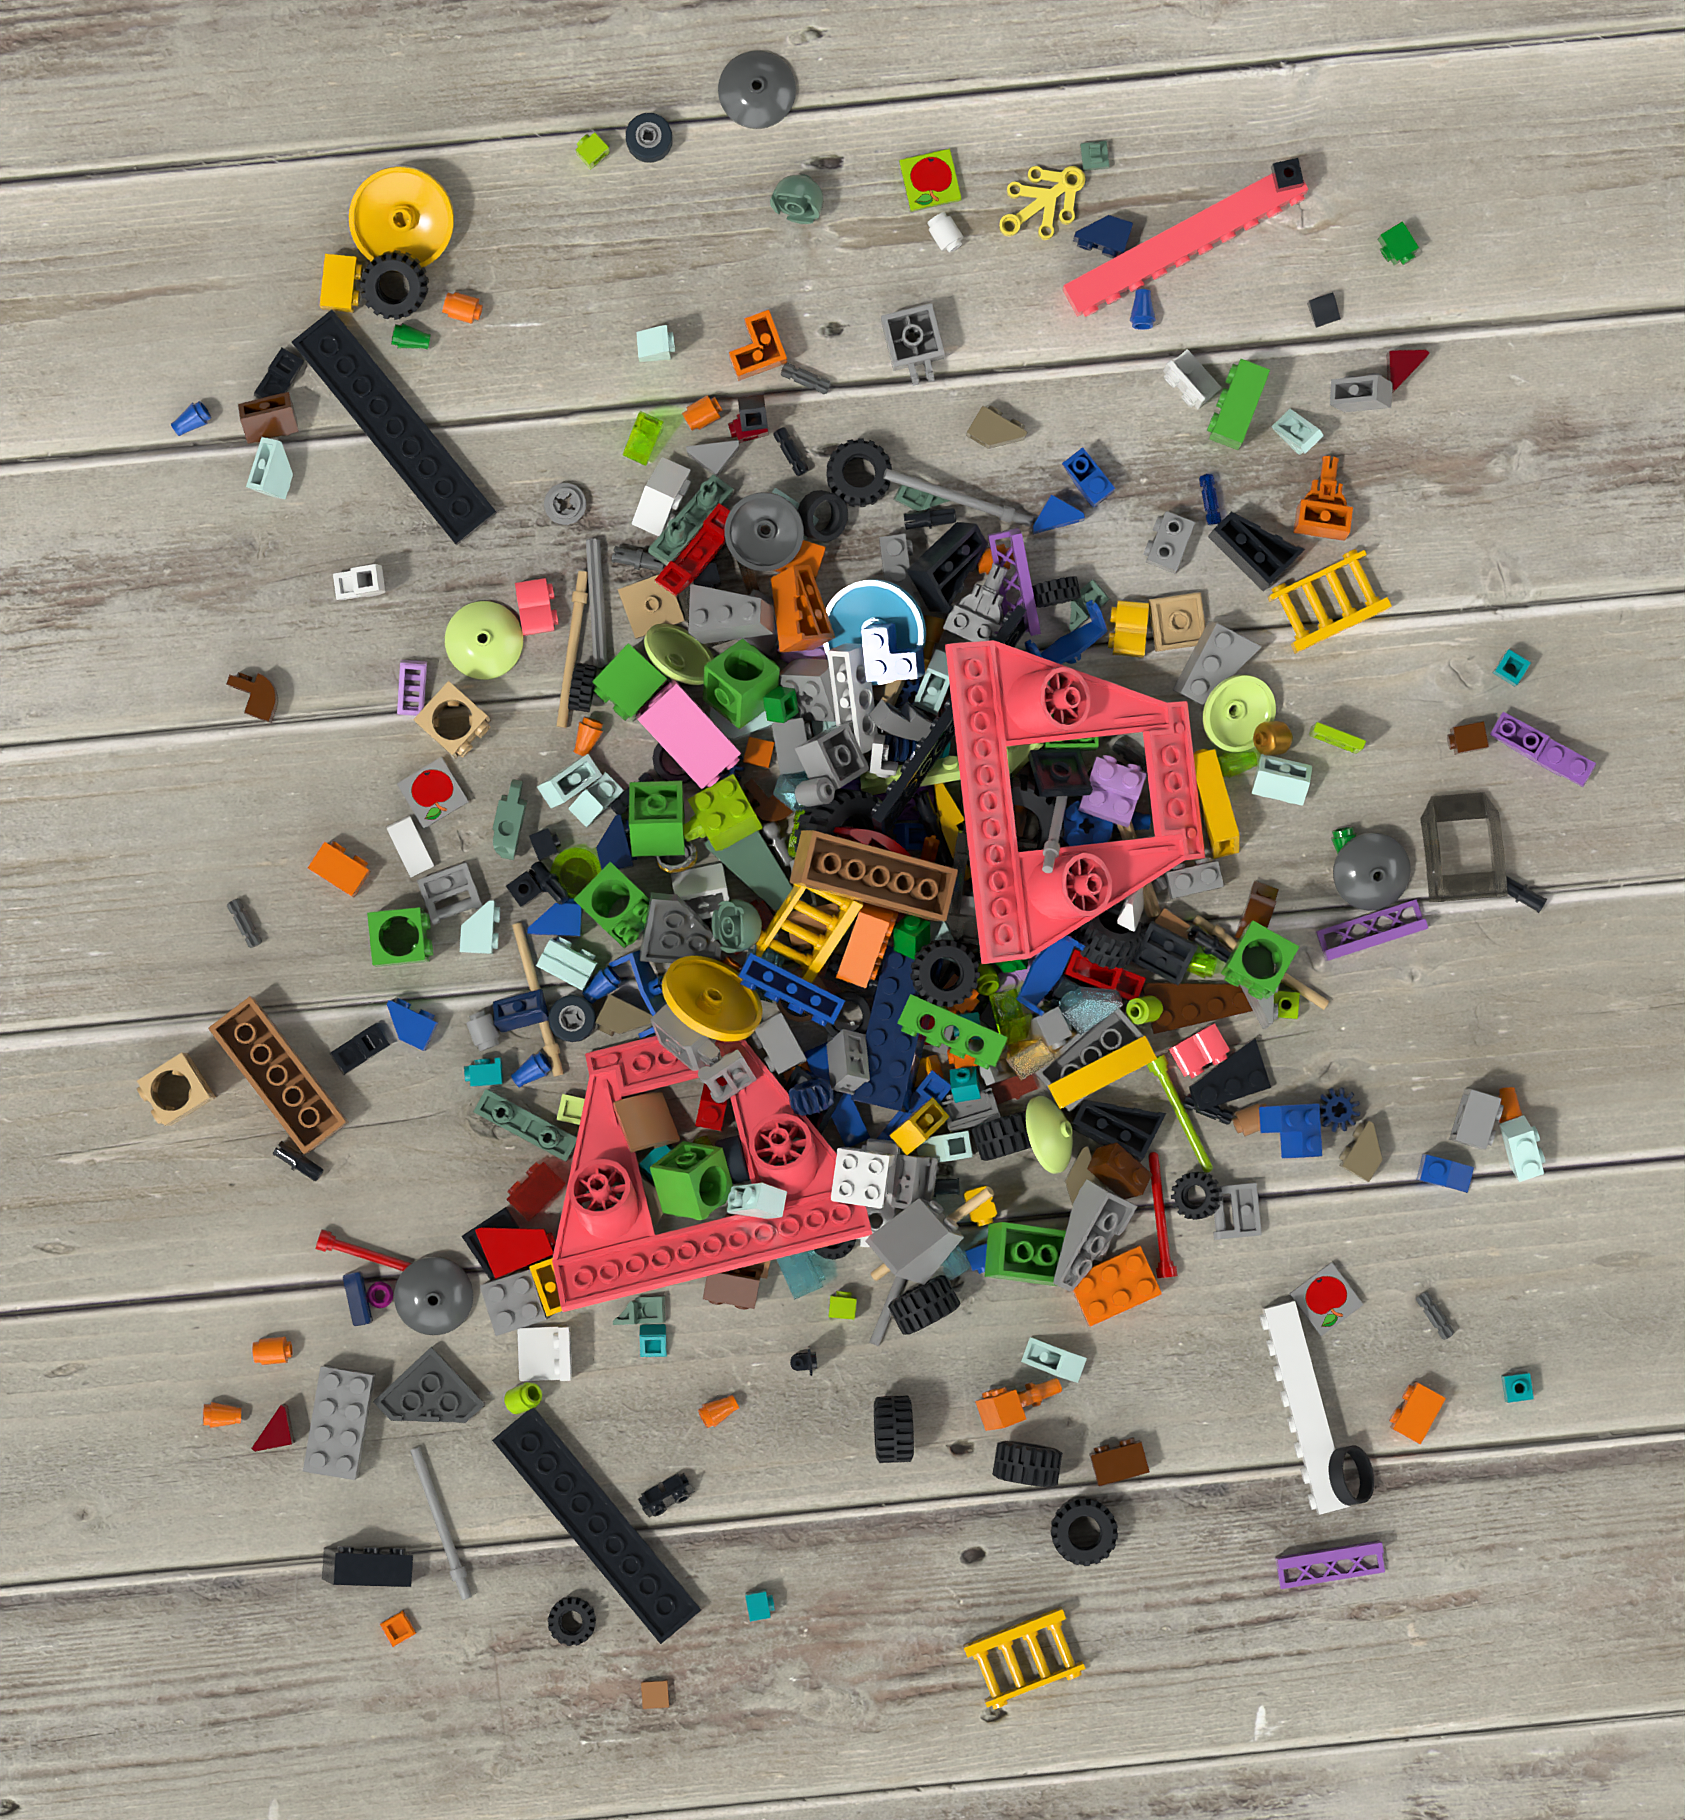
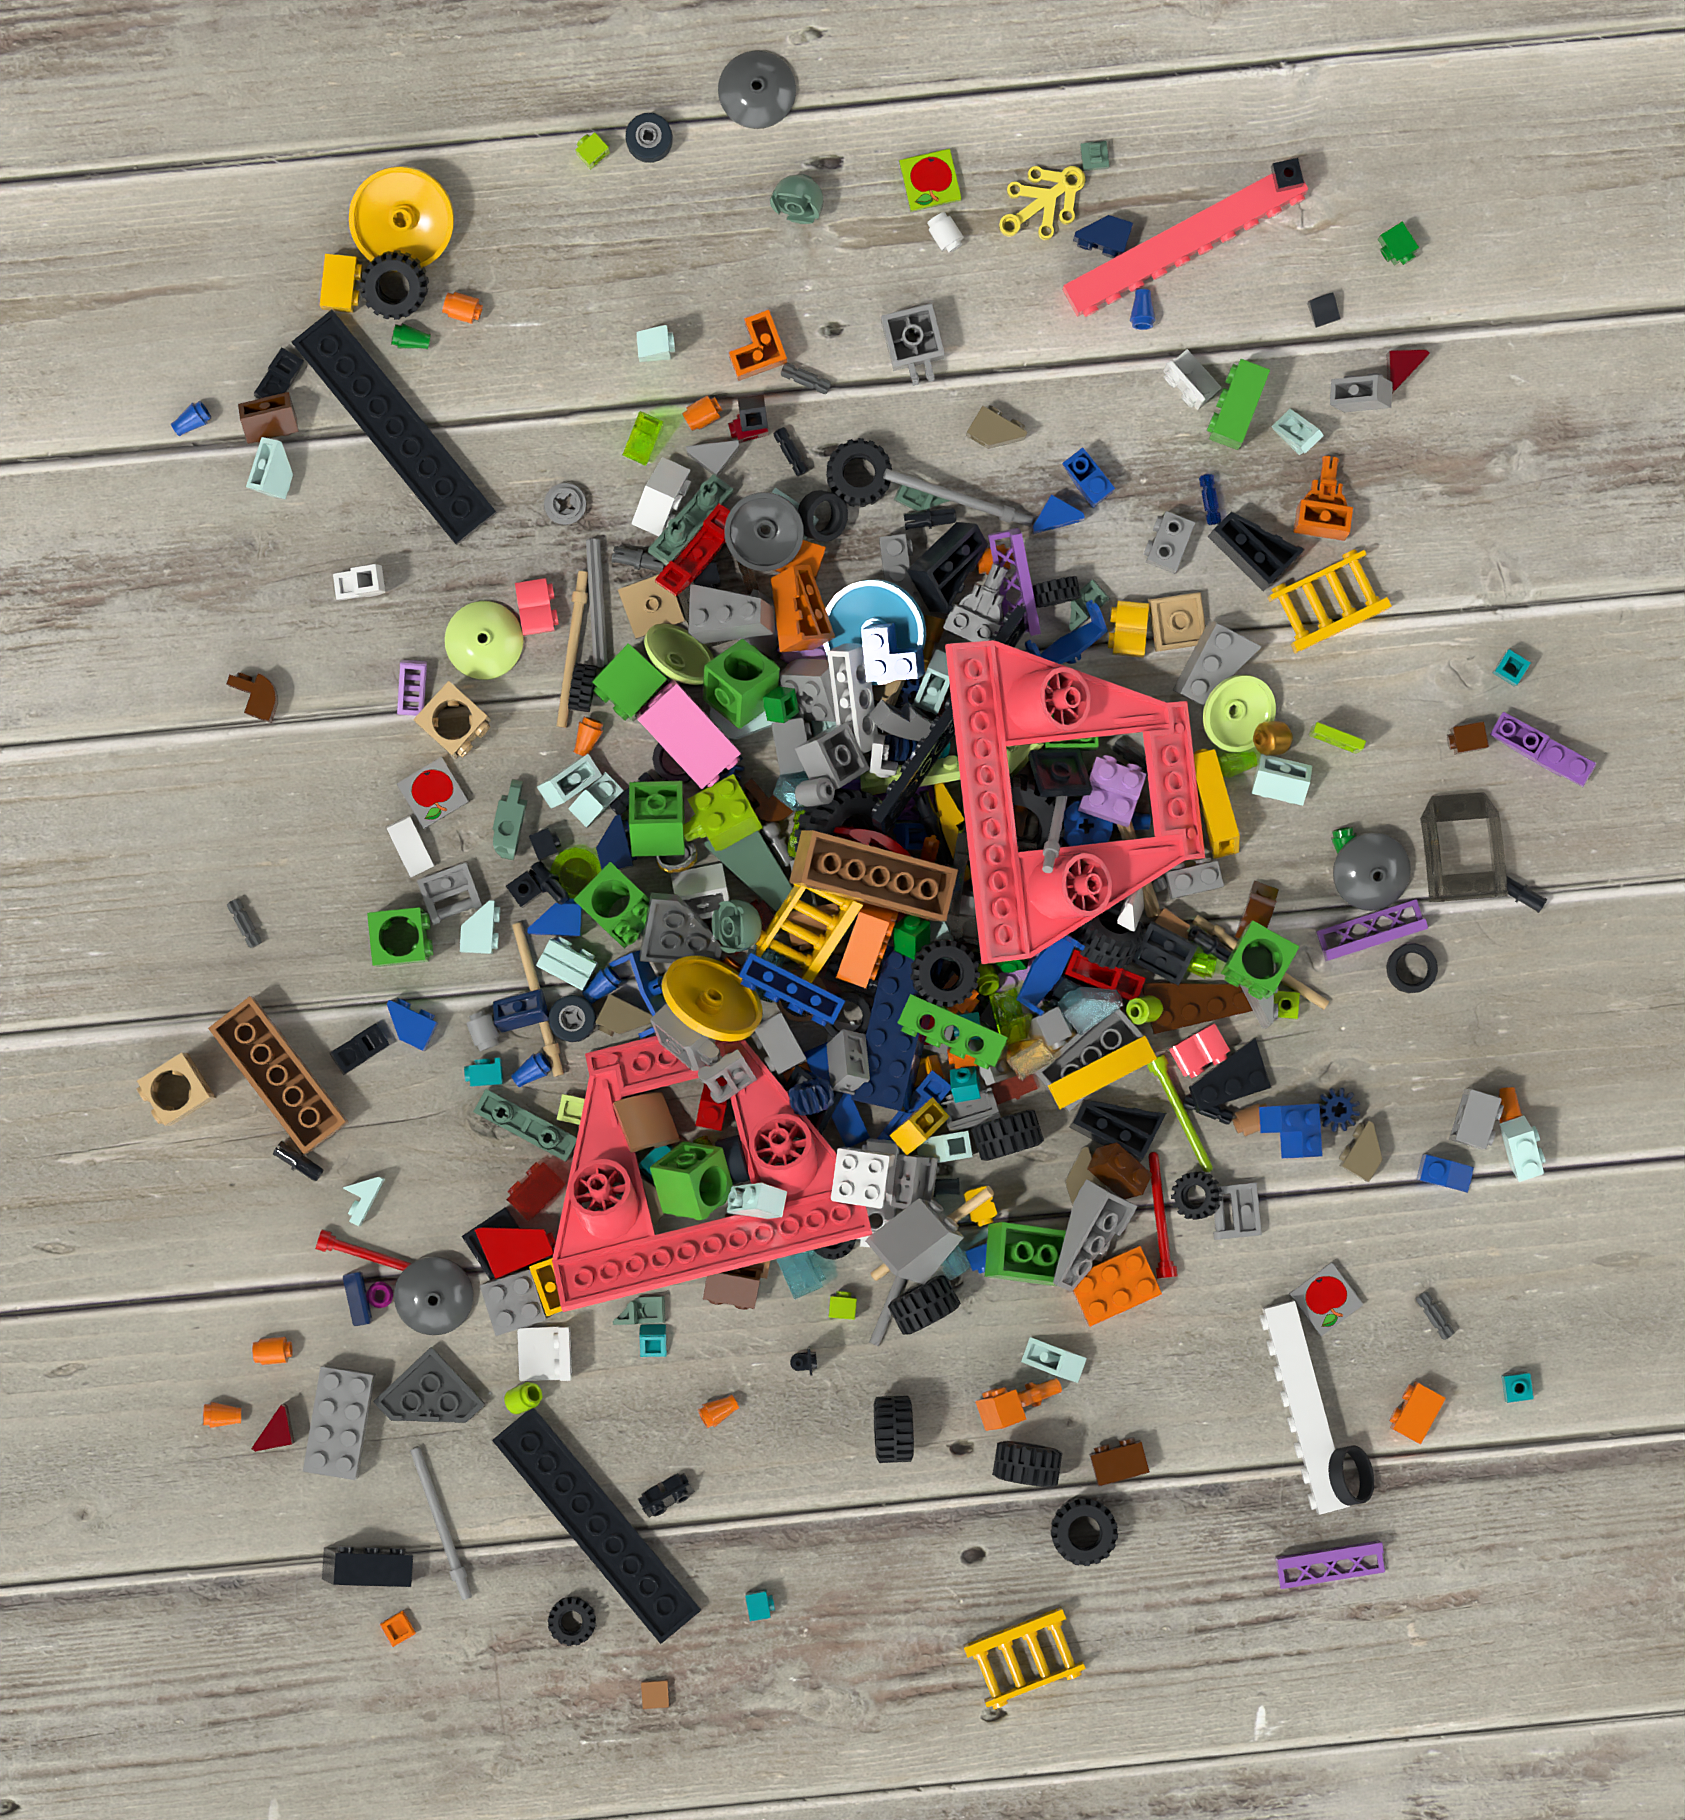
orange brick [308,841,371,897] -> none
orange tile [743,737,775,769] -> none
yellowish green dish [1026,1096,1073,1174] -> none
none -> light aqua slope [343,1177,385,1226]
none -> black tyre [1386,943,1438,994]

